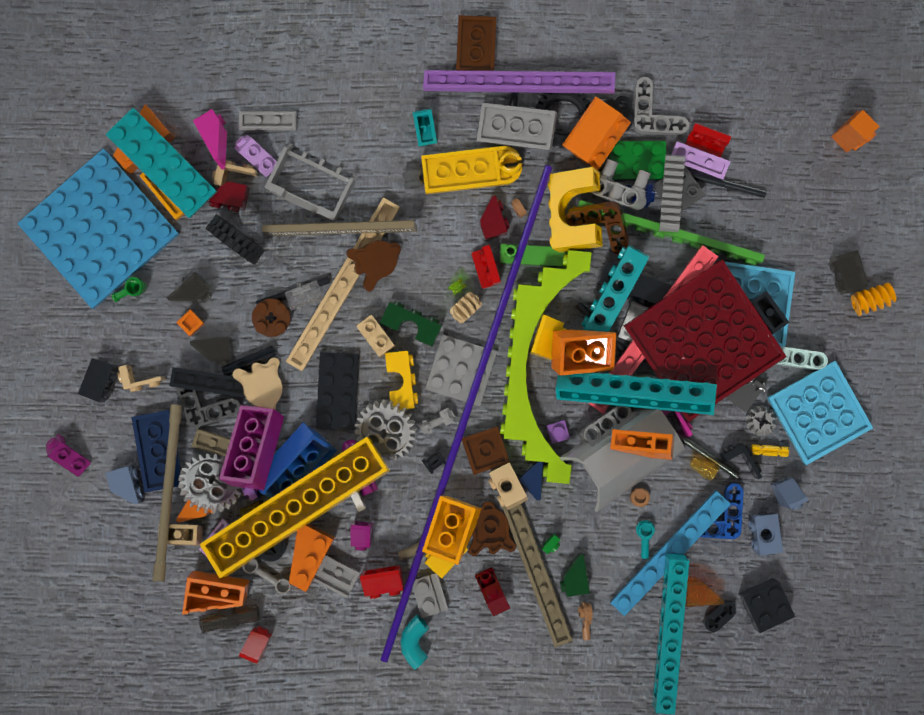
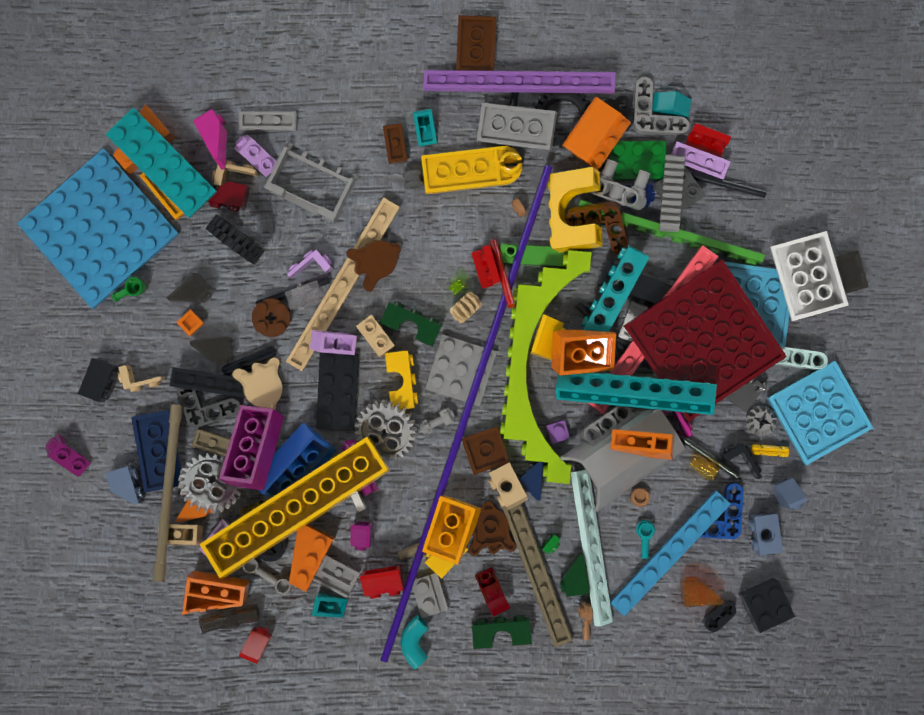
medium lavender plate [242,488,261,500] -> none
dark tan tile [262,220,417,236] -> none
black bush [421,449,446,474] -> none
dark red slope [480,195,510,241] -> none
teal brick [652,554,689,715] -> none
black brick [750,291,790,334] -> none
orange wedge [831,110,880,153] -> none
light orange piece [851,282,896,316] -> none
none -> lavender bracket [287,250,333,279]
none -> lavender brick [310,330,357,355]
none -> teal slope [311,592,348,618]
none -> reddish brown plate [383,123,408,165]
none -> dark green arch [471,615,532,649]
none -> red bar [490,239,515,308]
none -> light aqua plate [571,469,613,627]
none -> teal slope [652,91,692,119]
none -> white slope [770,231,848,321]

